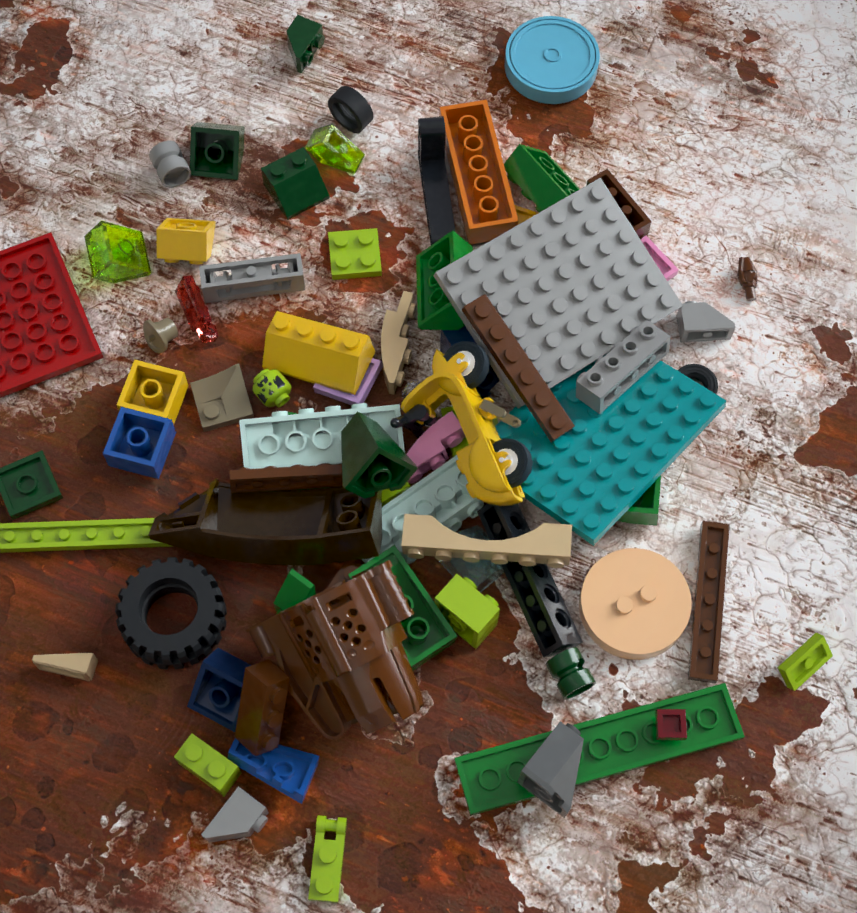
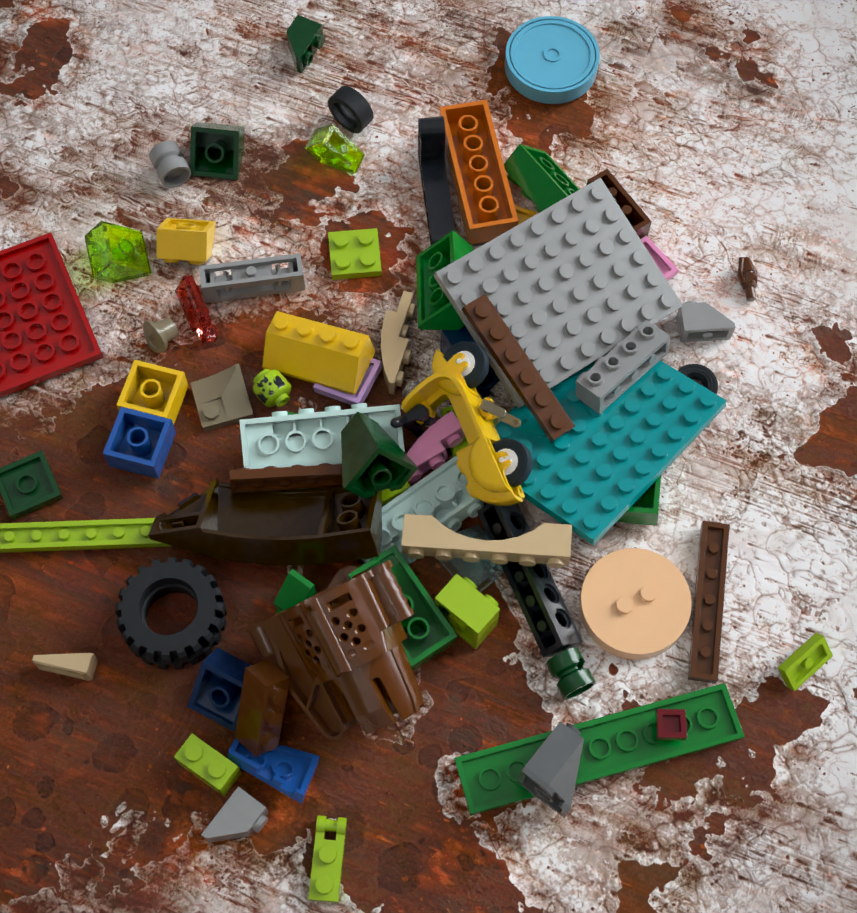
dark green slope [261,147,330,220] -> none

